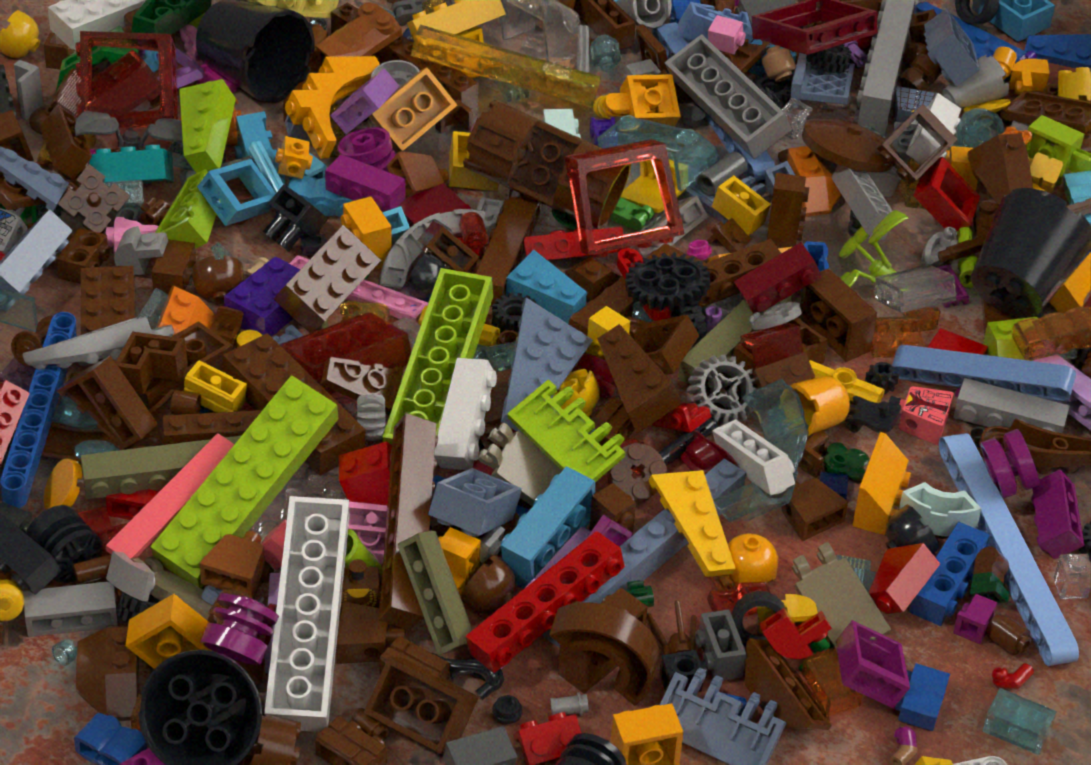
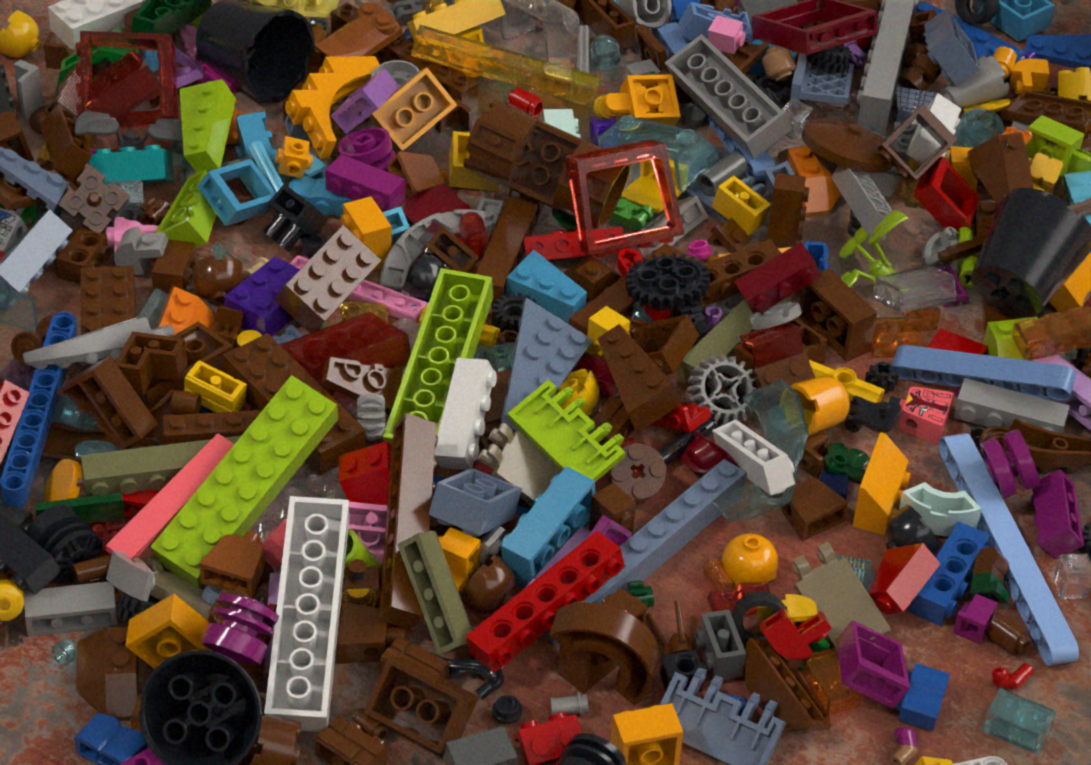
yellow wing [648,470,736,577] -> none
none -> dark green tile [35,493,125,524]
none -> red brick [507,87,544,118]

